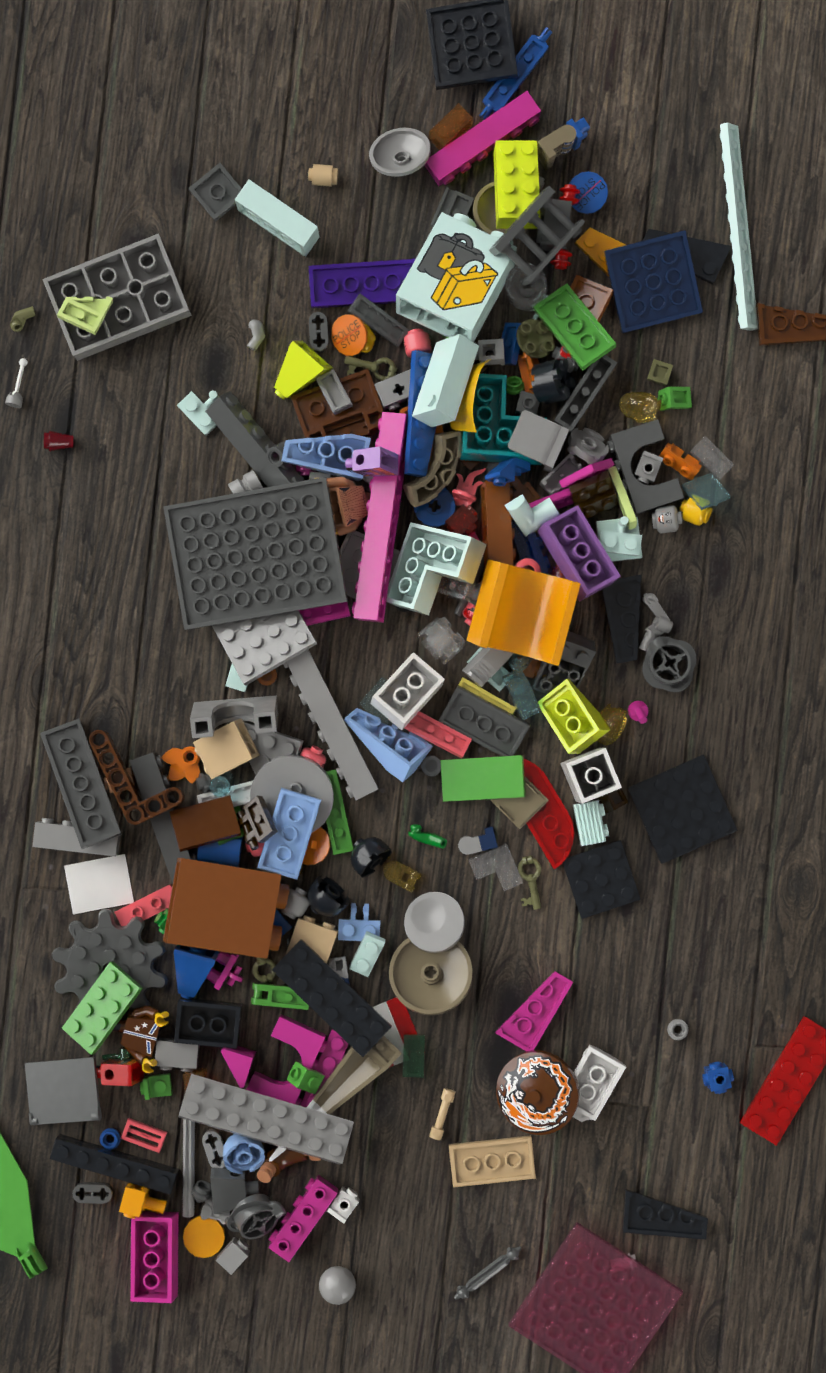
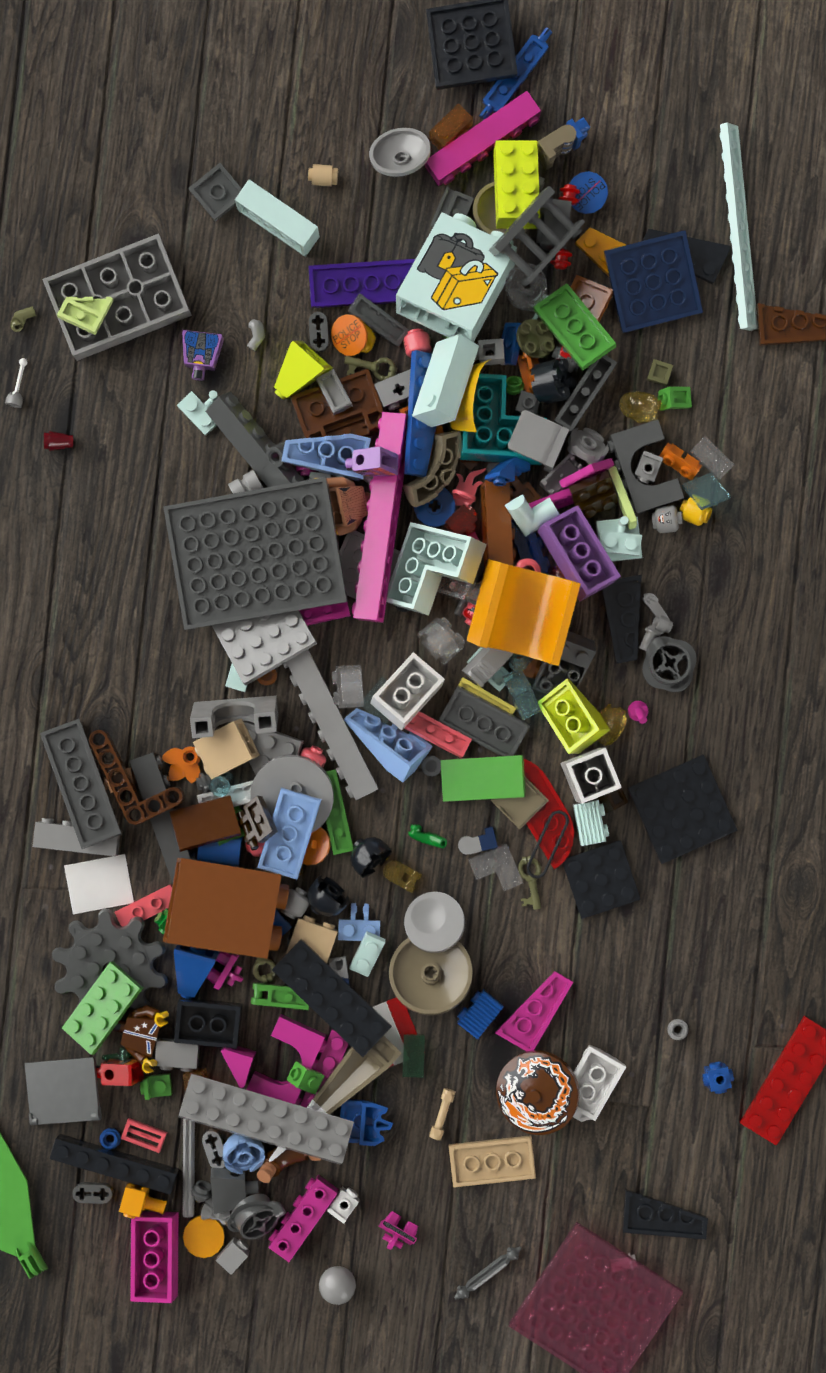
none -> torso [182,330,224,381]
none -> clear brick [332,665,364,709]
none -> blue plate [340,1099,393,1146]
none -> dark pink hips [378,1212,418,1250]
none -> blue brick [457,989,503,1039]
none -> black piece [527,810,569,879]

